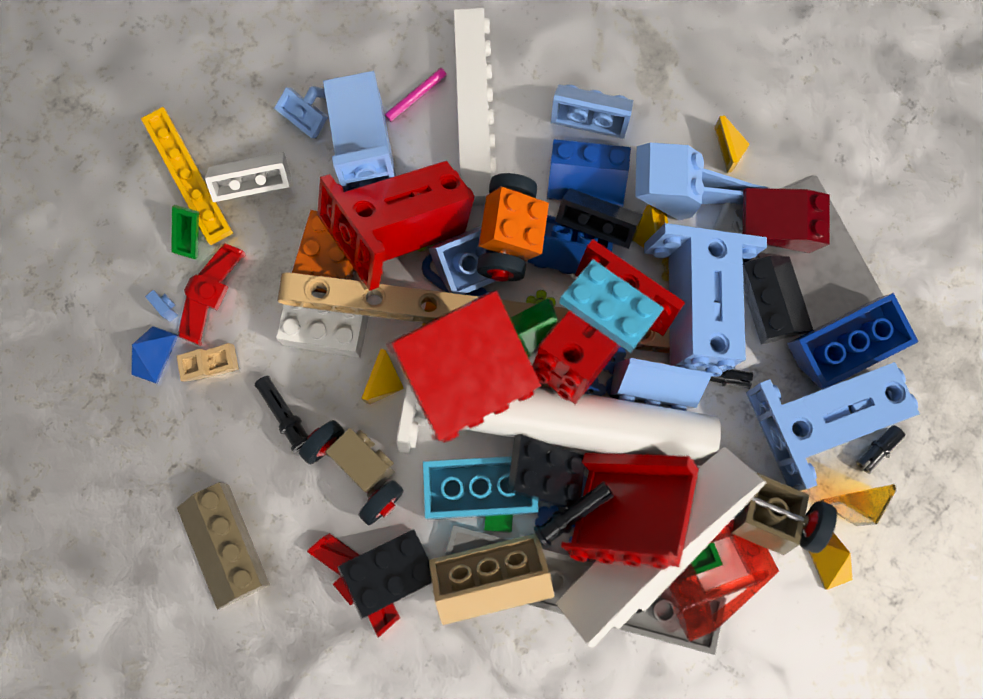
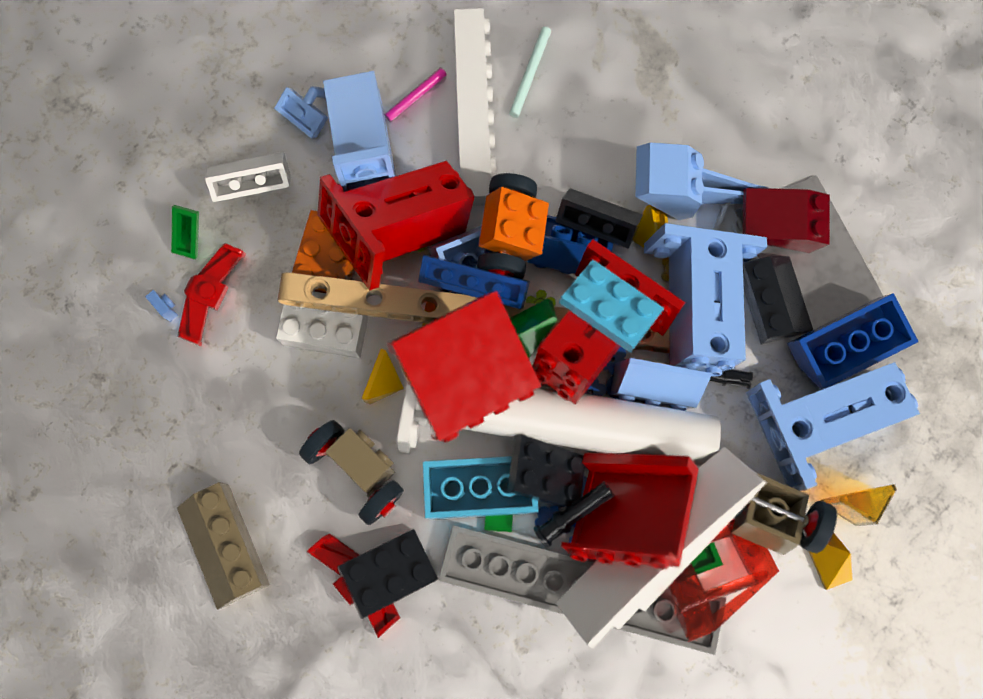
blue slope [131,326,178,384] -> none
yellow plate [141,107,233,245] -> none
tan slope [177,343,239,382] -> none
black pin [254,376,308,453] -> none
tan slope [429,534,554,625] -> none
blue slope [547,139,631,207] -> none
light blue slope [551,85,633,139] -> none
yellow slope [714,115,750,173] -> none
black axle [856,425,905,474] -> none
none -> blue plate [418,255,530,309]
none -> light aqua bar [509,27,551,118]

